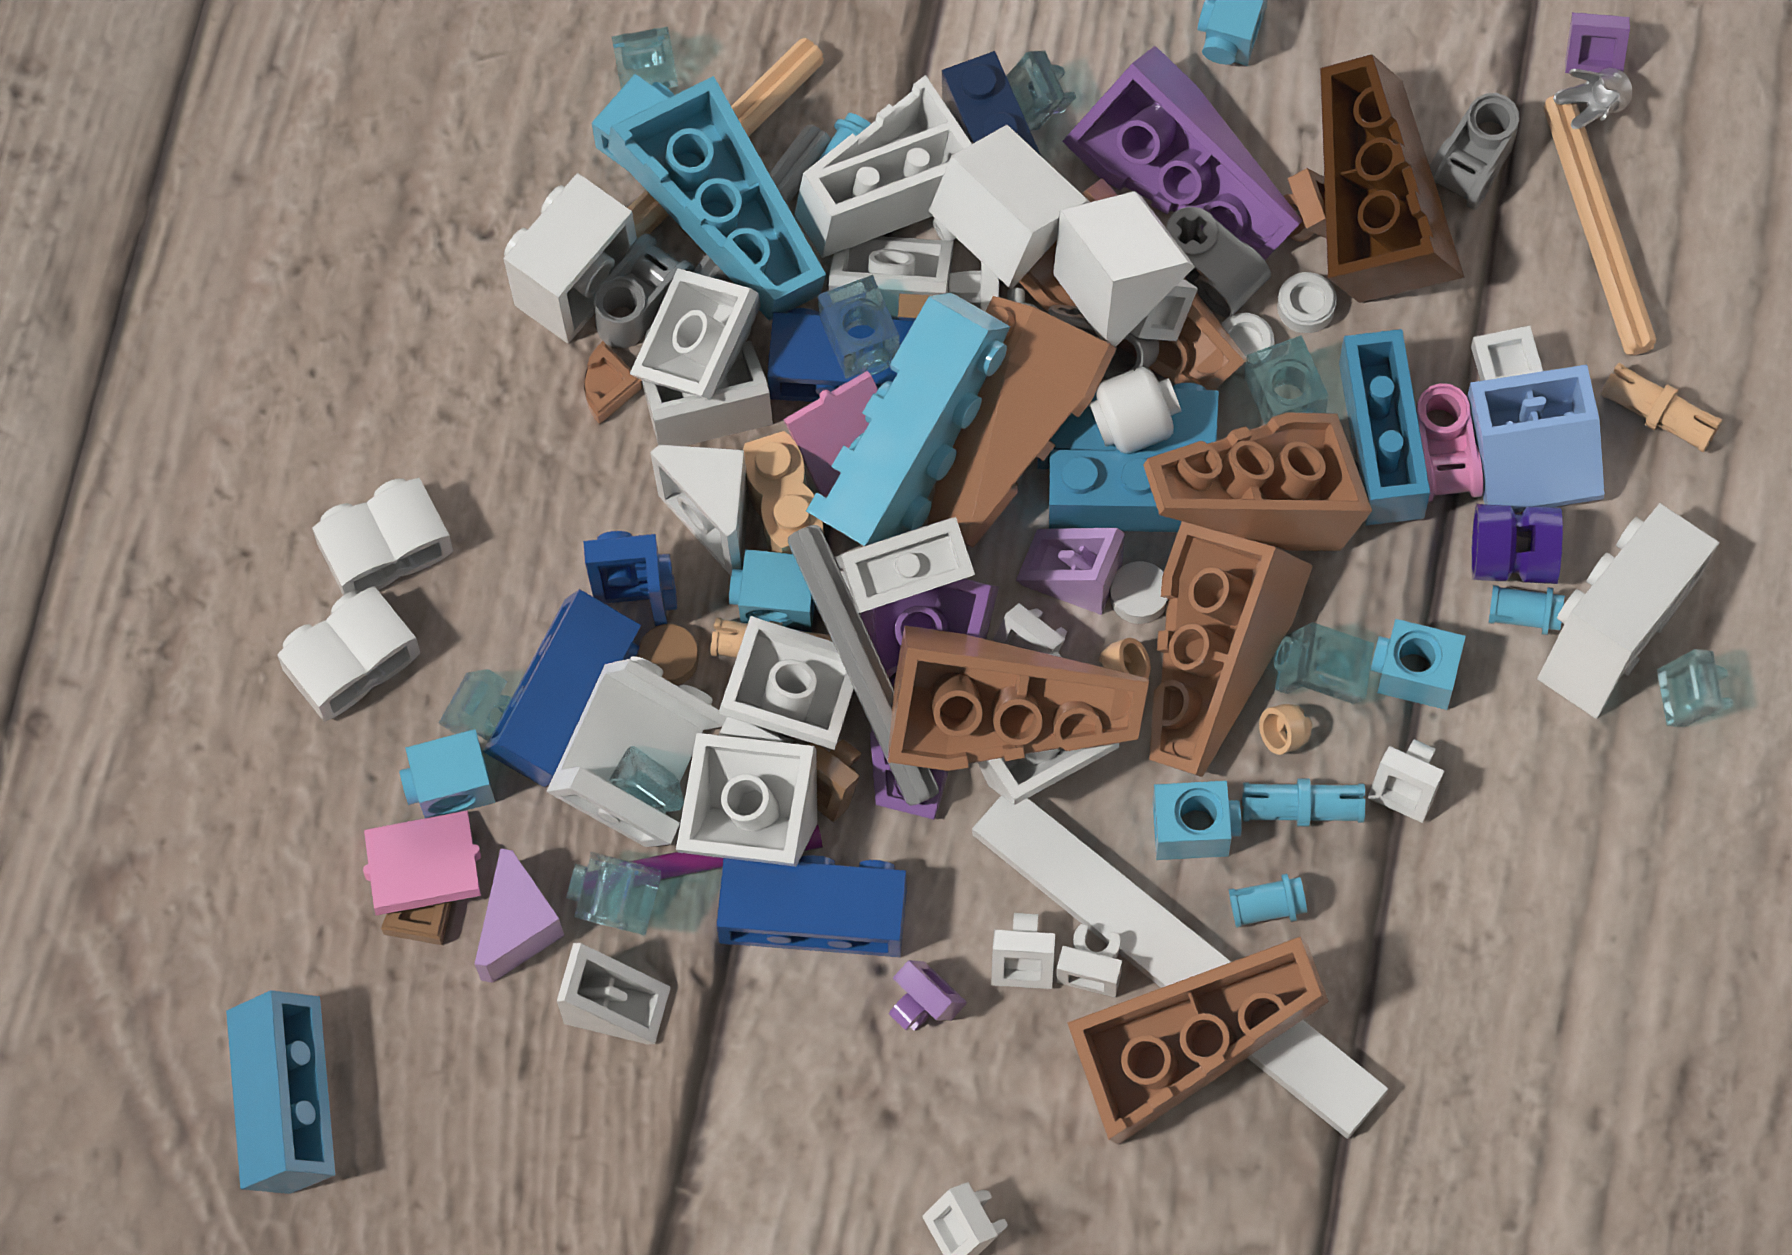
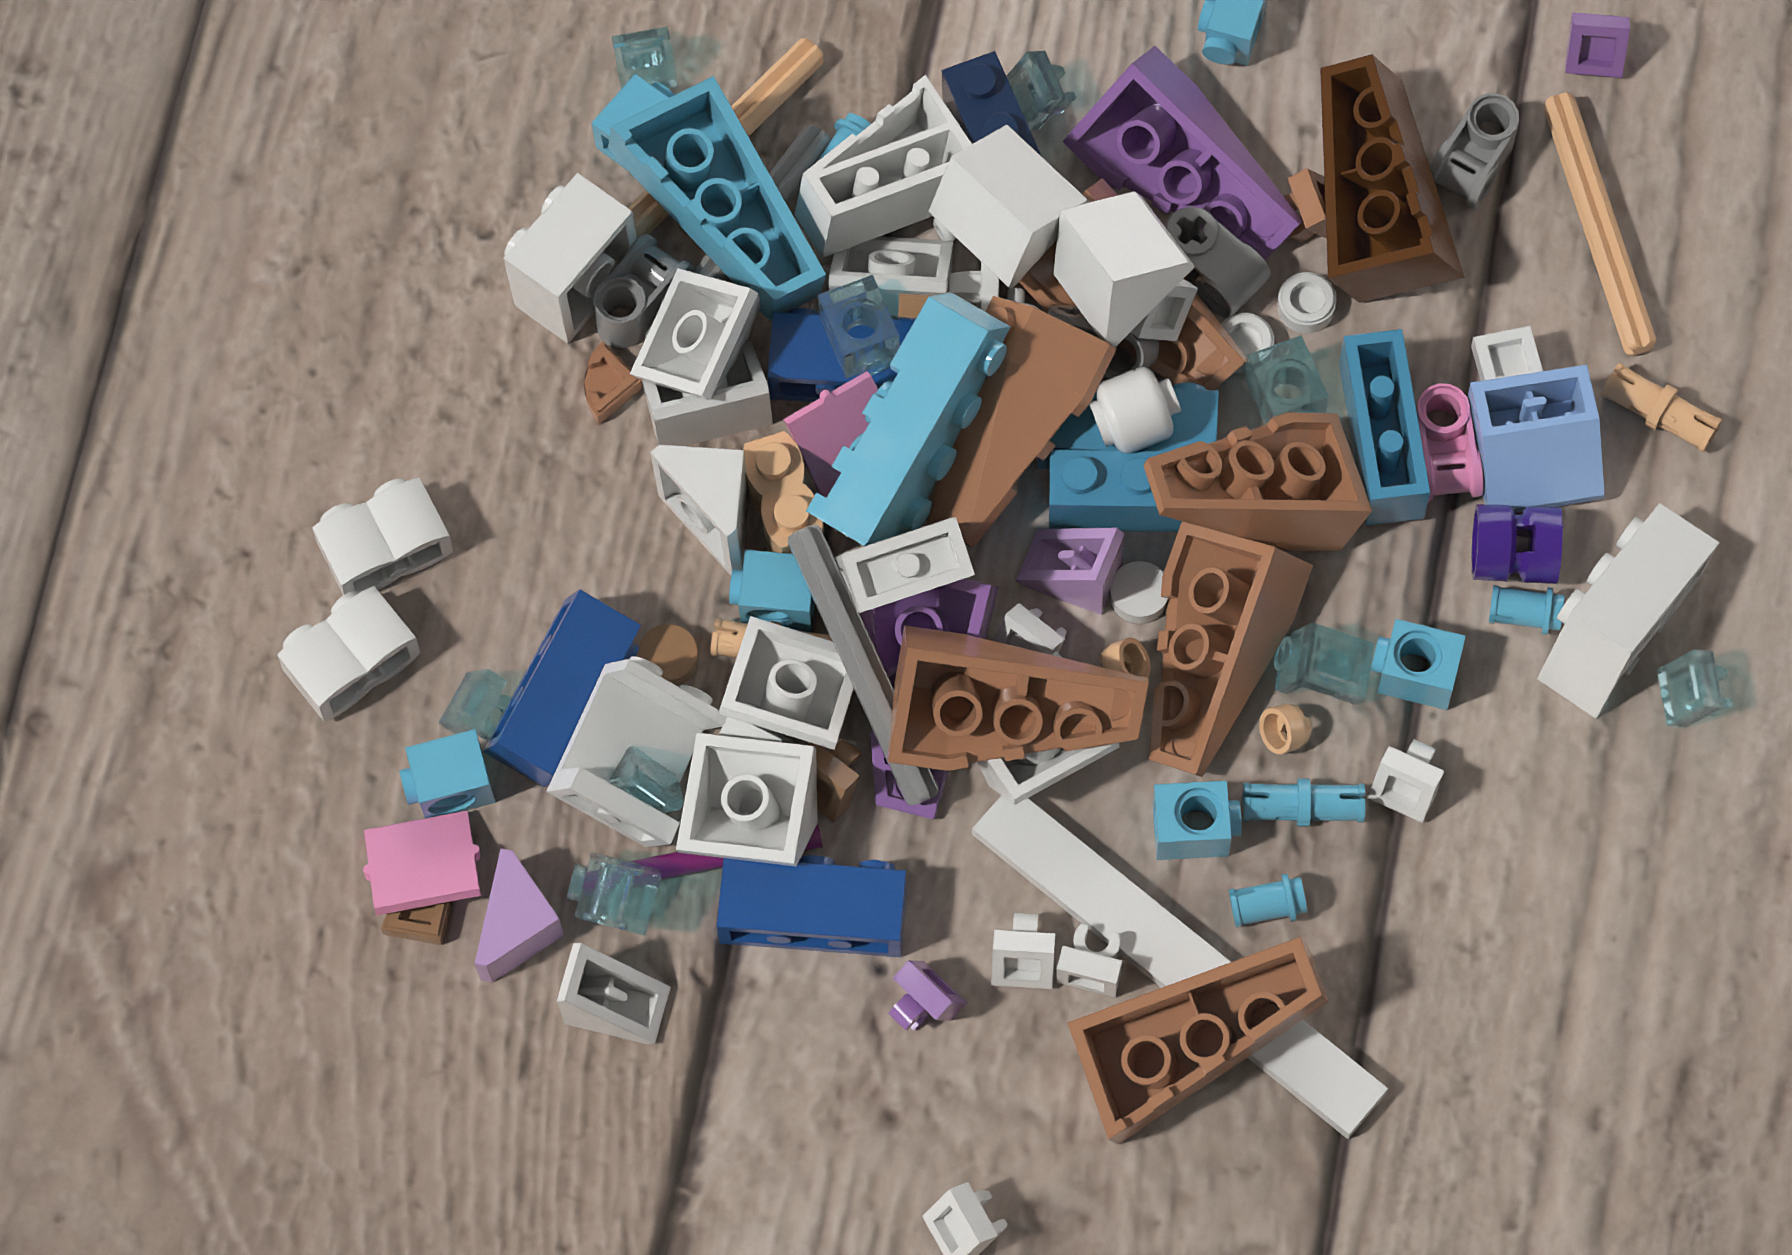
dark azure brick [226,990,335,1194] -> none
blue bracket [583,531,677,627] -> none
flat silver piece [1553,68,1632,129] -> none

